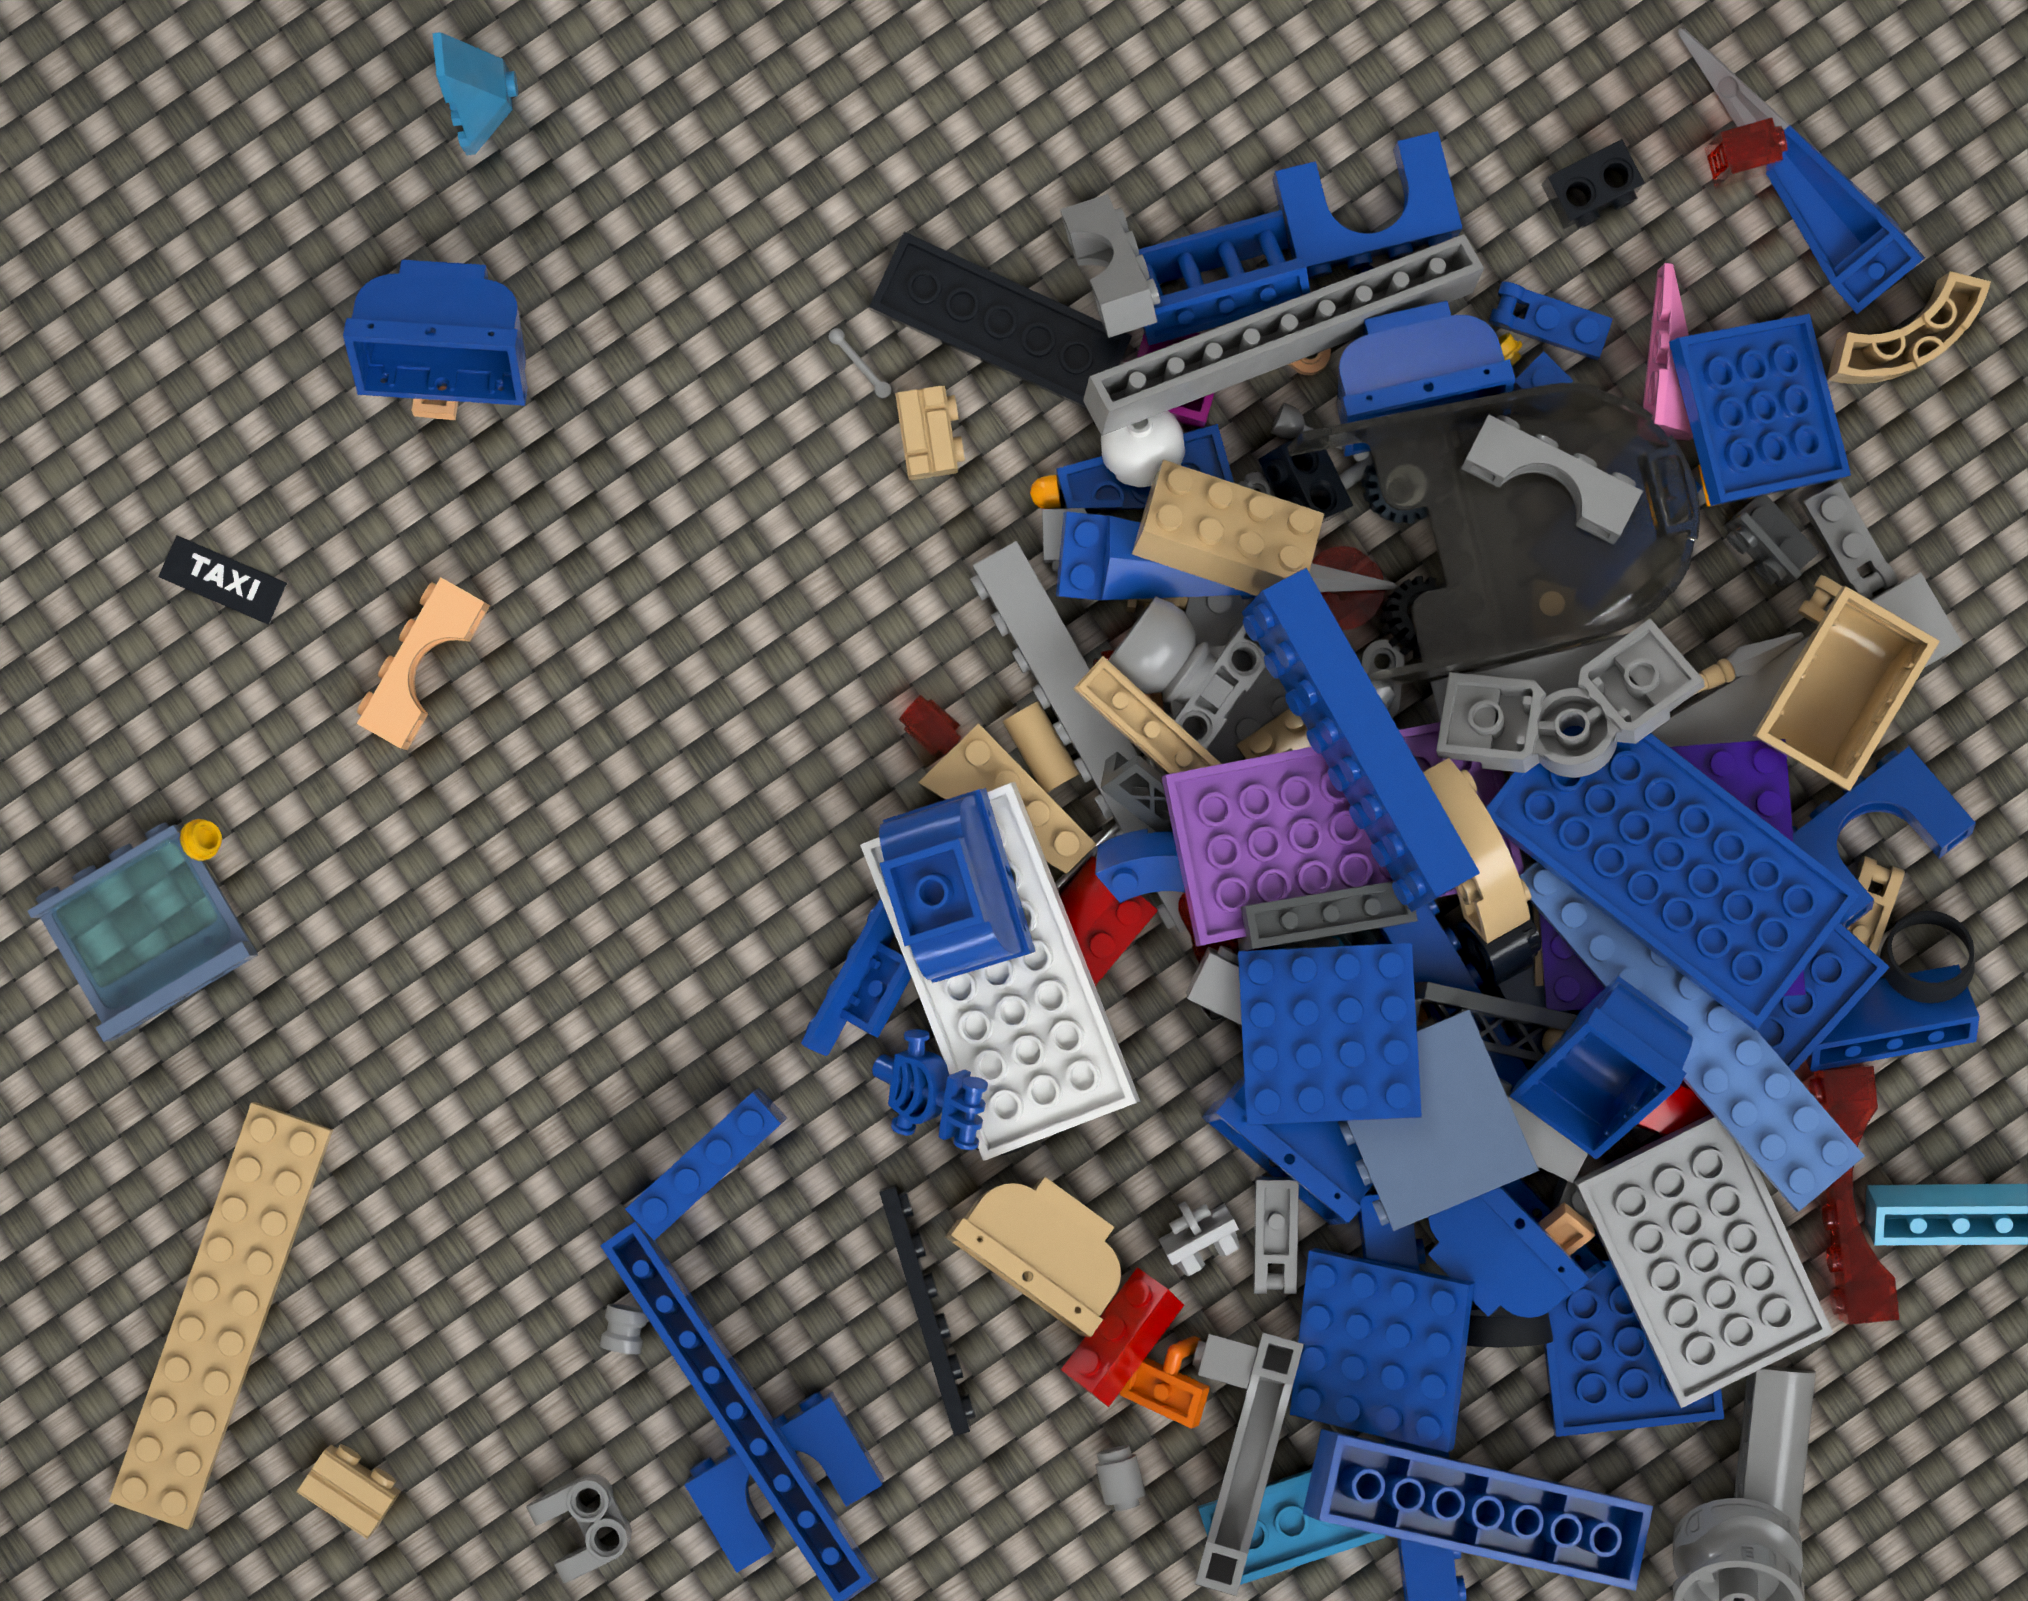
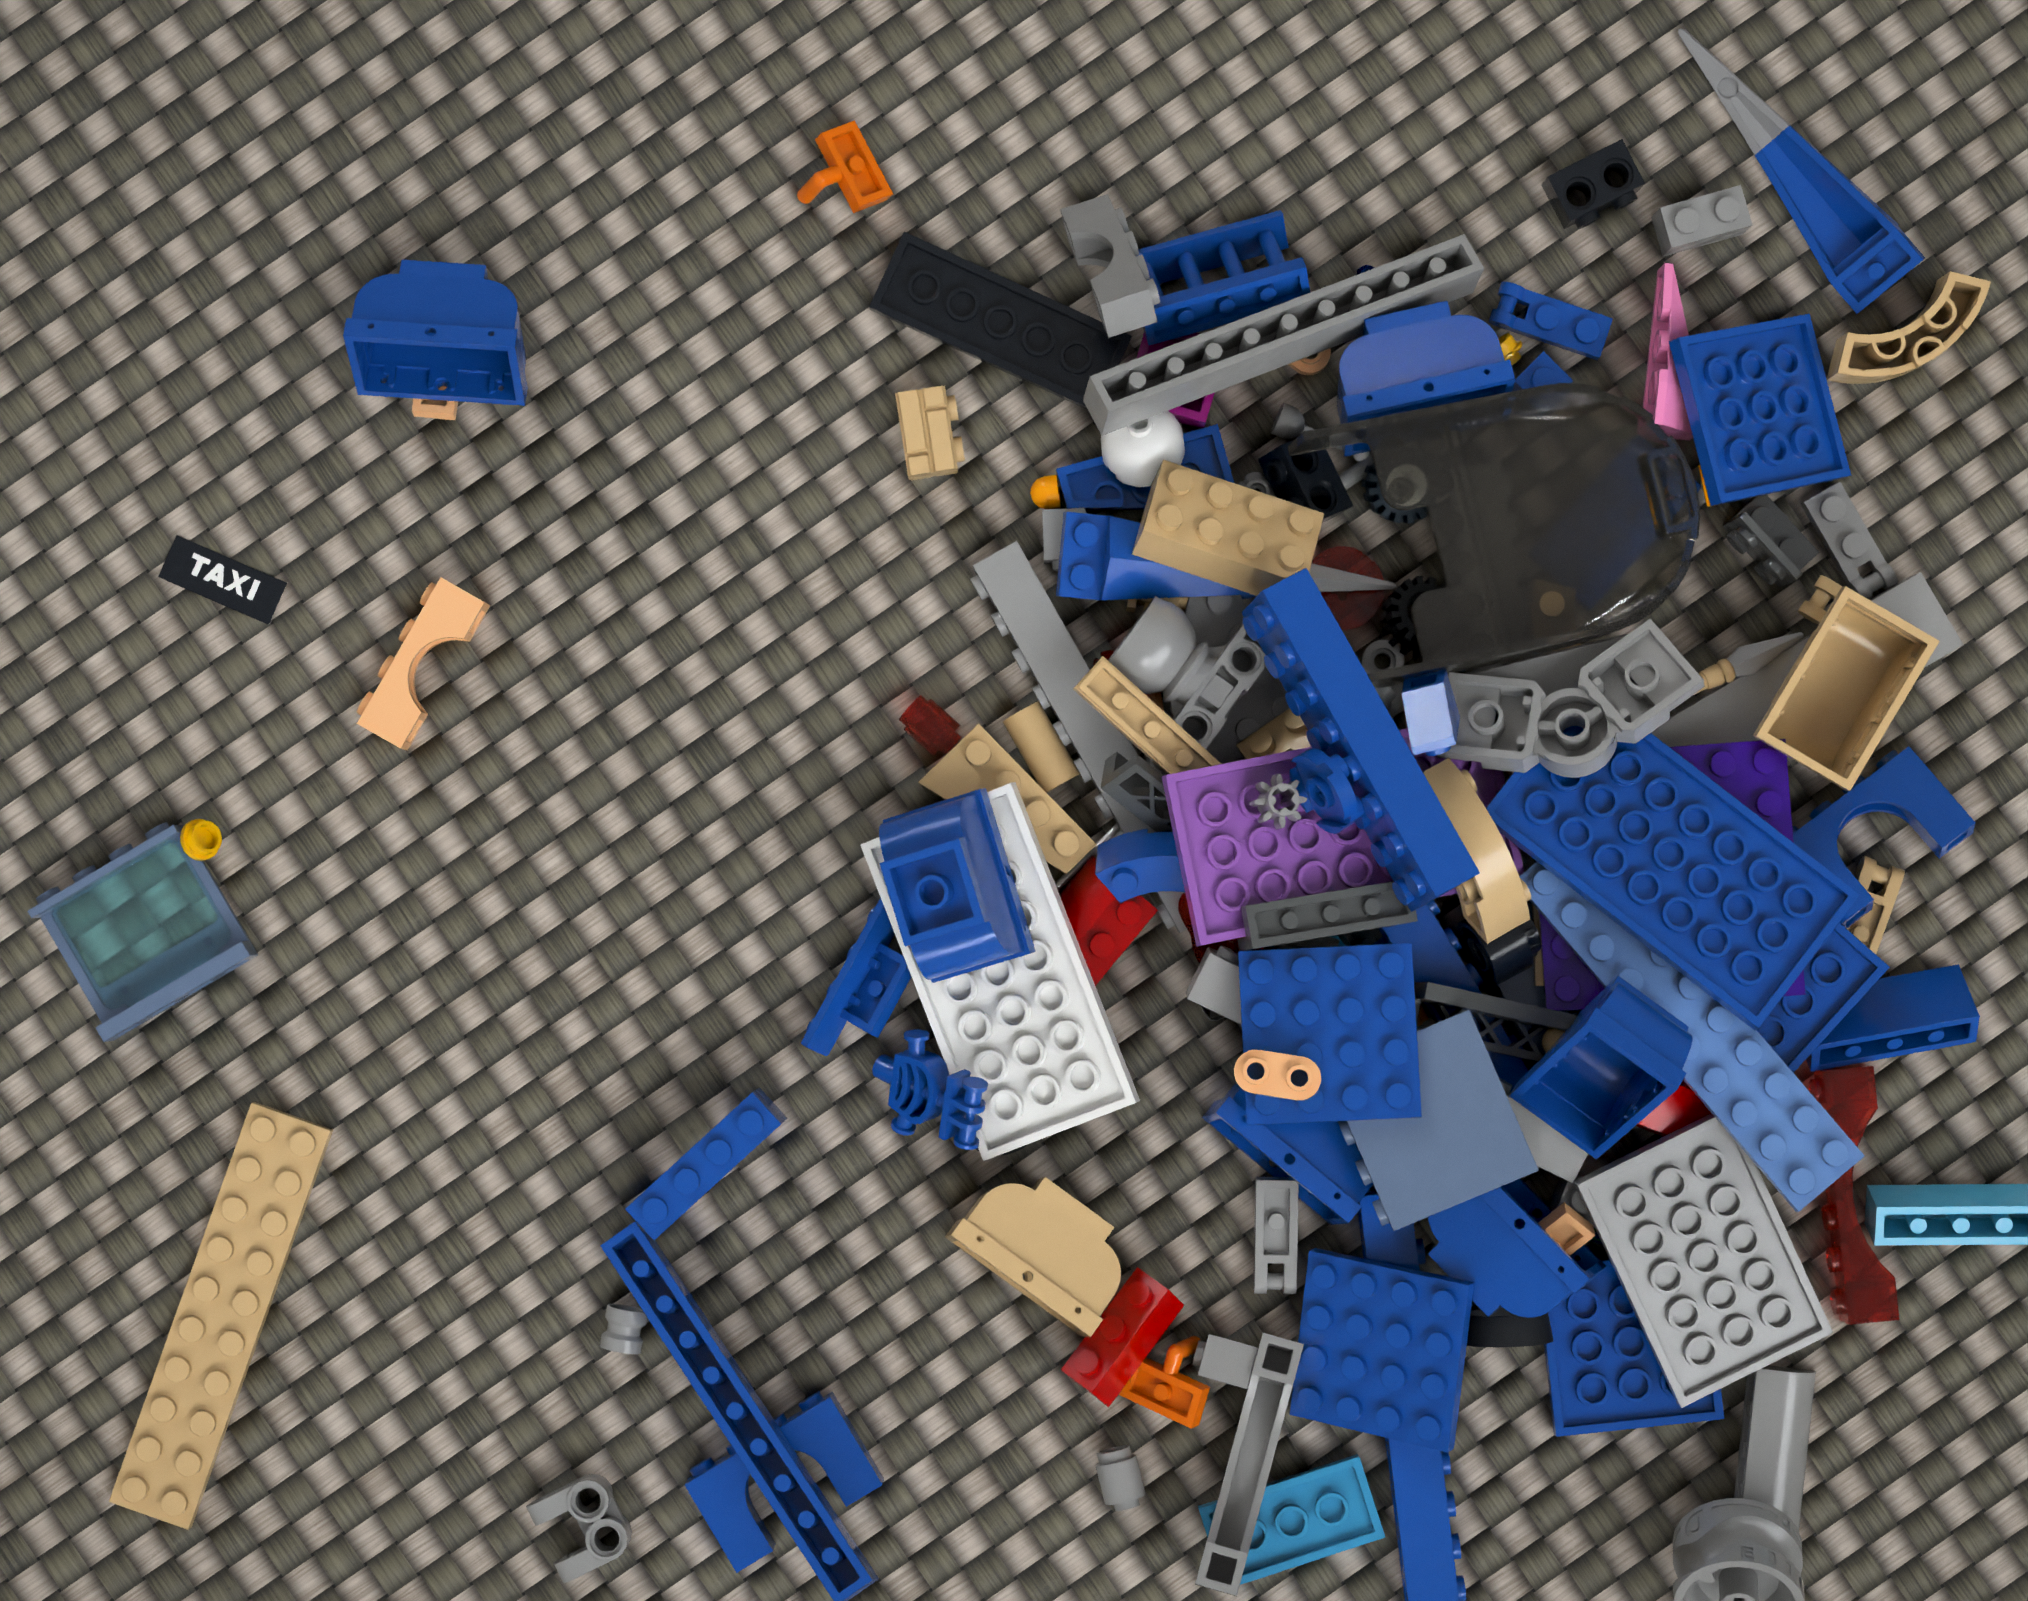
tan brick [297,1444,401,1539] -> none
dark azure wedge [432,32,518,156] -> none
light grey hinge [828,328,891,399] -> none
black plate [879,1184,976,1436] -> none
light grey hips [1158,1201,1240,1276] -> none
blue arch [1272,131,1463,279] -> none
blue brick [1302,1429,1653,1591] -> none
light grey arch [1461,415,1643,545] -> none
clear red brick [1705,117,1788,189] -> none
black tyre [1880,911,1975,1003] -> none
none -> orange plate [797,120,893,213]
none -> light nougat plate [1234,1050,1321,1101]
none -> light grey gear [1249,774,1307,829]
none -> blue plate [1289,748,1364,834]
none -> slope [1401,669,1460,756]
none -> light grey brick [1651,185,1752,257]

